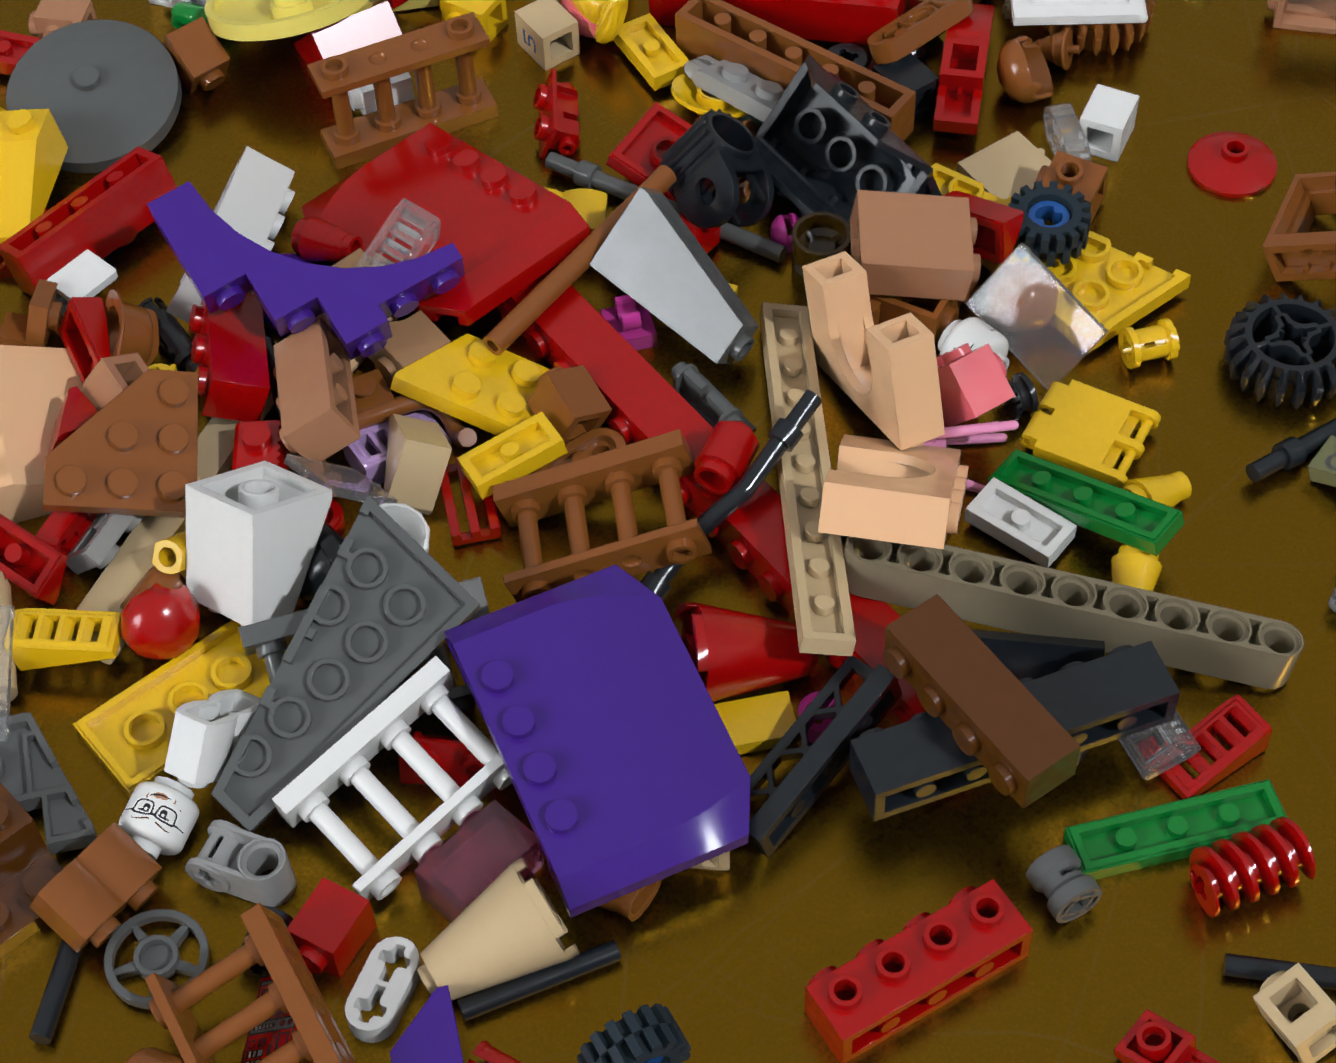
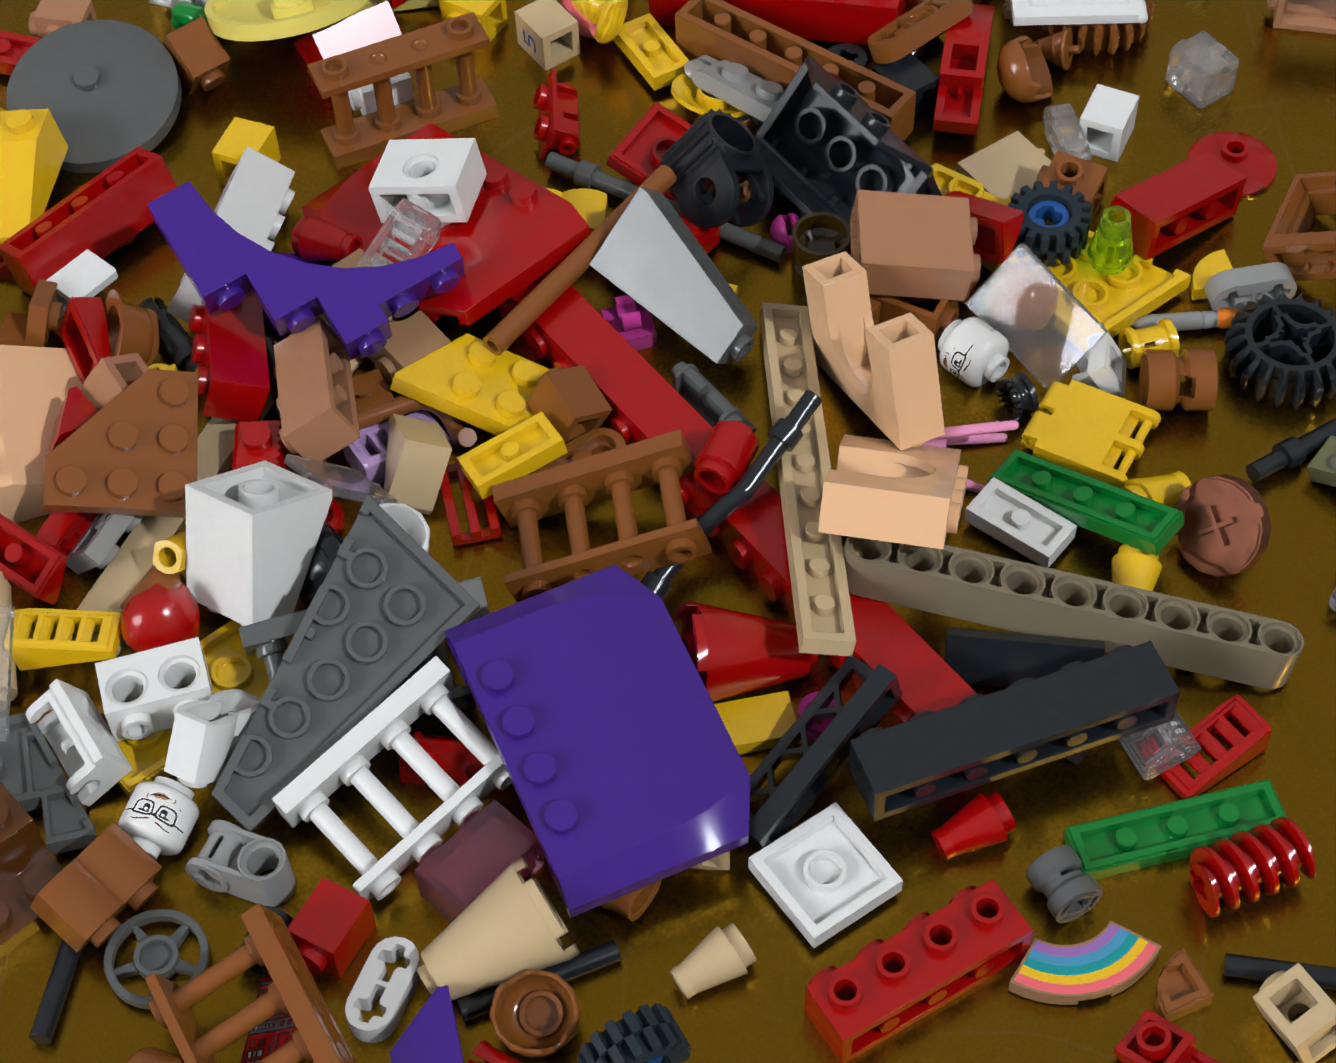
reddish brown brick [883,594,1081,809] -> none
coral brick [937,343,1015,427] -> none
none -> white hinge [25,679,132,806]
none -> white brick [95,637,214,742]
none -> yellow brick [211,117,281,185]
none -> white brick [368,138,487,230]
none -> dark orange hair [489,969,581,1057]
none -> tan cone [669,923,757,999]
none -> white plate [748,802,903,948]
none -> red cone [931,791,1017,861]
none -> tile [1008,920,1162,1005]
none -> white tile [1072,331,1127,397]
none -> clear neon green cone [1087,206,1134,275]
none -> red brick [1106,151,1247,260]
none -> light grey piece [1132,308,1242,331]
none -> dark orange wheel [1139,349,1218,411]
none -> dark orange tile [1154,948,1214,1022]
none -> clear brick [1165,30,1239,109]
none -> copper tile [1174,474,1271,577]
none -> yellow tile [1190,249,1233,301]
none -> light grey beam [1204,262,1297,312]

